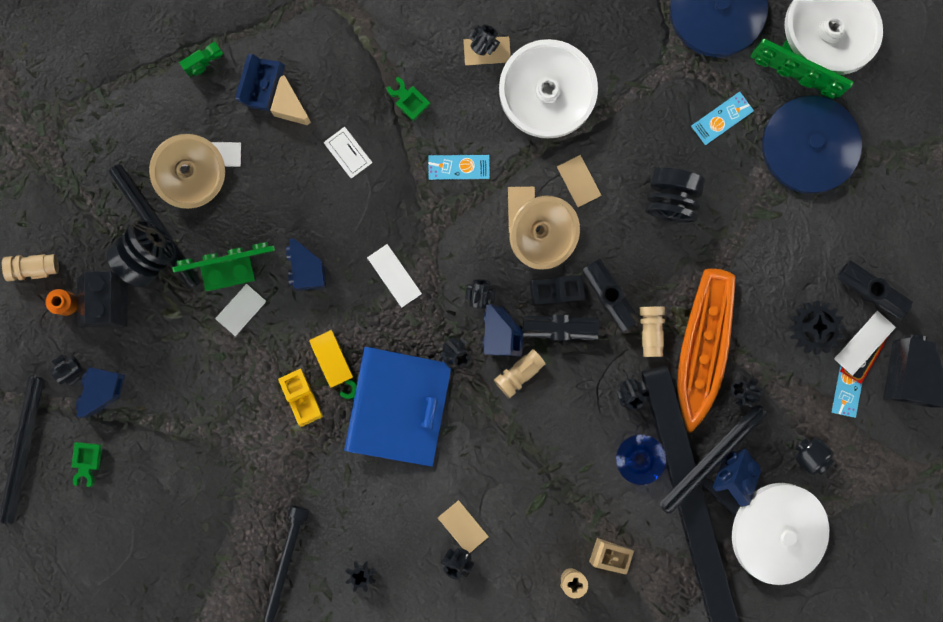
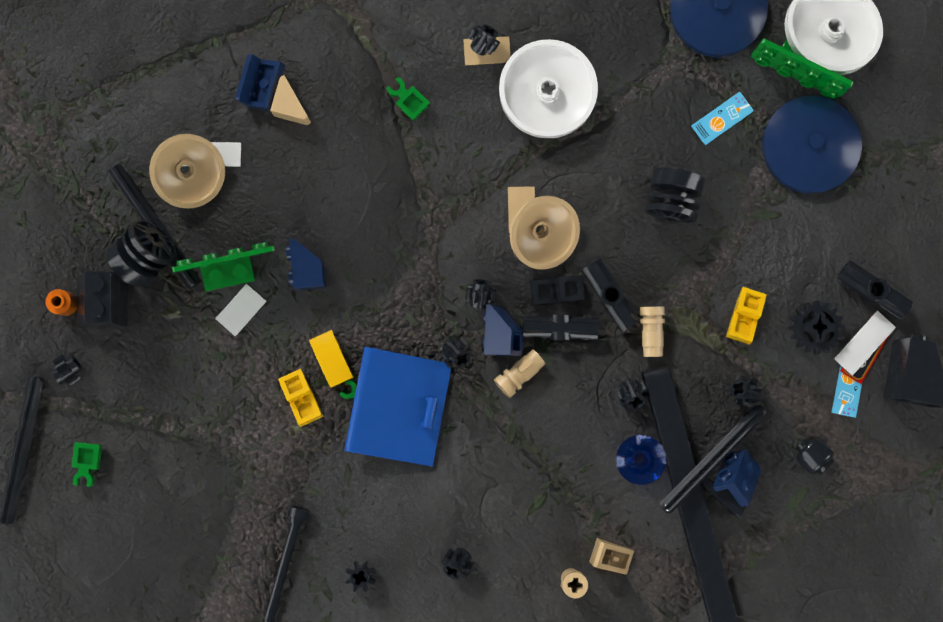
tan axle [2,254,59,282] -> none
dark blue slope [76,367,125,418] -> none
green plate [179,42,223,77] -> none
white sticker [323,127,372,178] -> none
white sticker [367,244,422,307] -> none
medium azure sticker [428,155,490,180] -> none
tan sticker [438,500,489,553] -> none
tan sticker [557,155,602,207] -> none
orange piece [677,269,736,433] -> none
white dish [732,483,829,585] -> none
none -> yellow slope [726,287,767,345]

